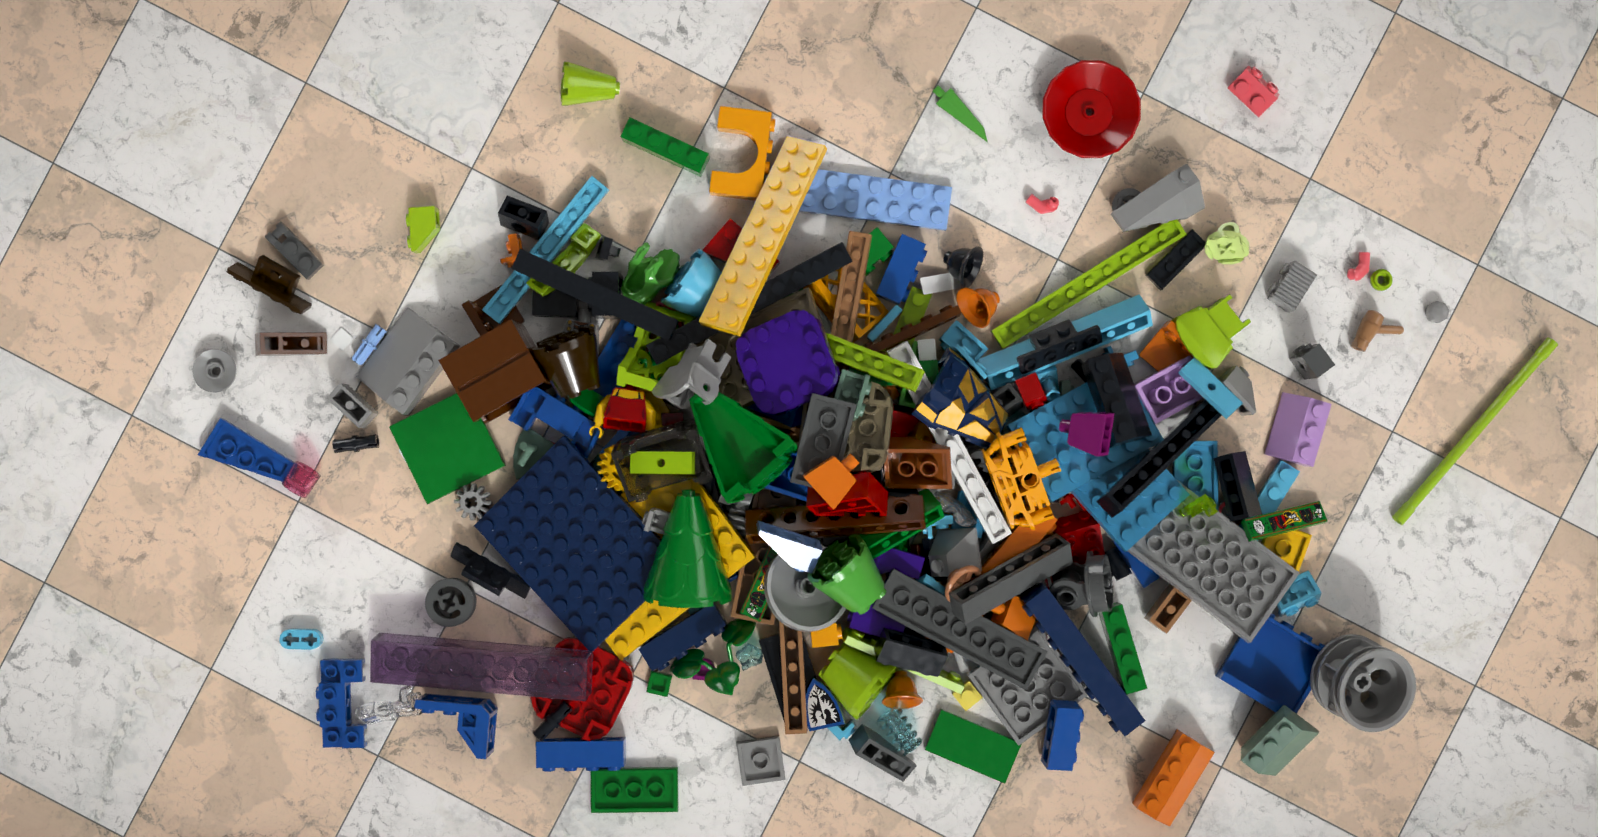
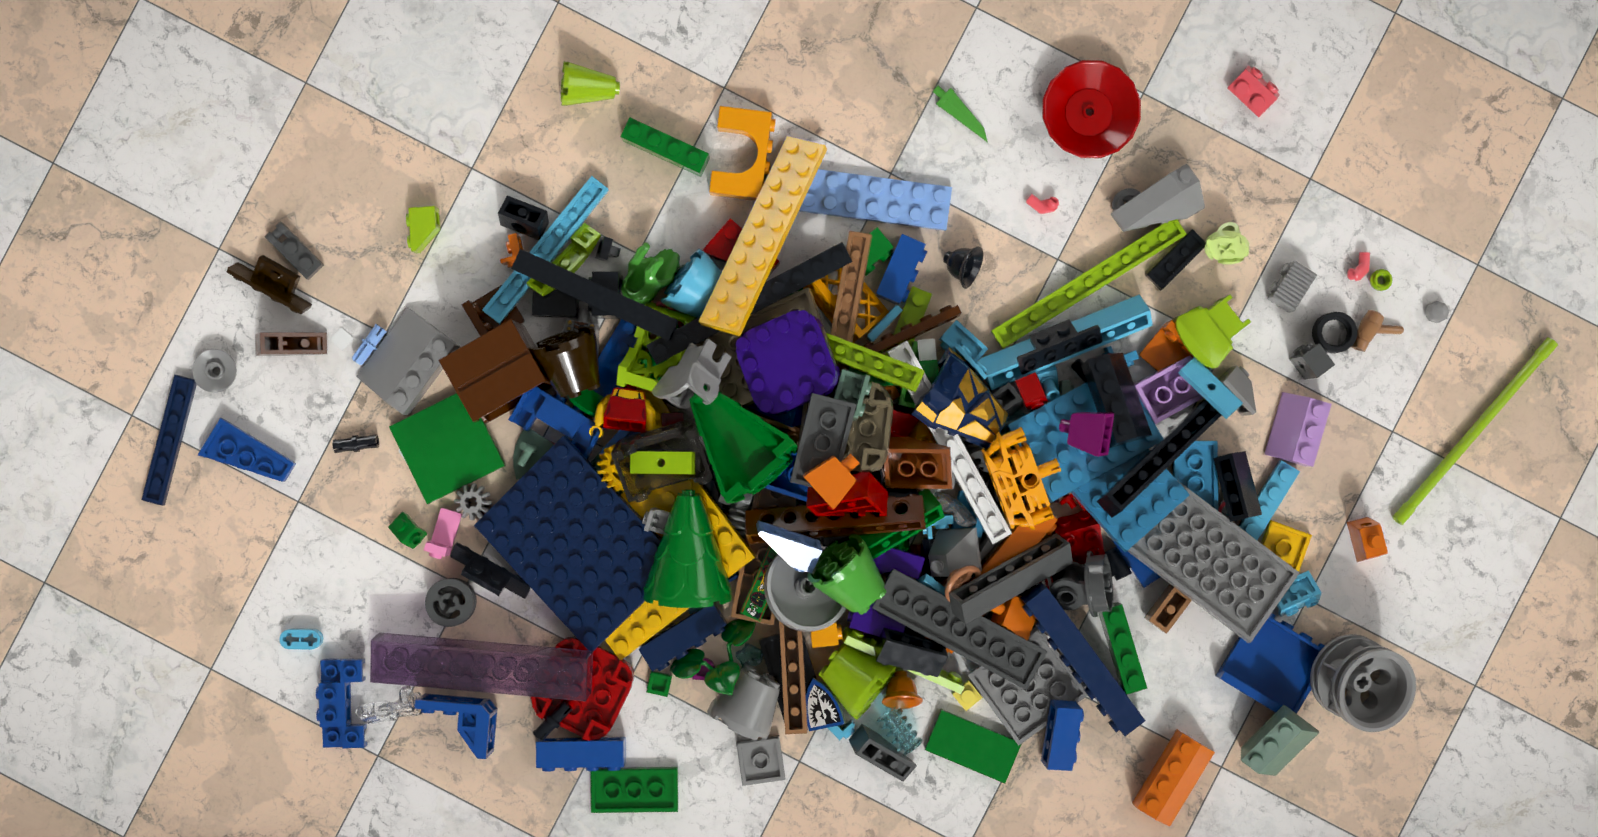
clear pink piece [282,461,321,498] -> none
light grey brick [327,384,378,428] -> none
white sticker [920,273,961,295] -> none
orange hat [956,288,1000,328] -> none
clear neon green bracket [1178,493,1218,518] -> none
tile [1241,501,1328,542] -> none
none -> dark blue tile [141,375,197,506]
none -> green bracket [388,511,427,549]
none -> bright pink bracket [424,508,462,559]
none -> light grey cone [707,664,780,741]
none -> black tyre [1312,312,1358,353]
none -> orange torso [1347,517,1388,562]

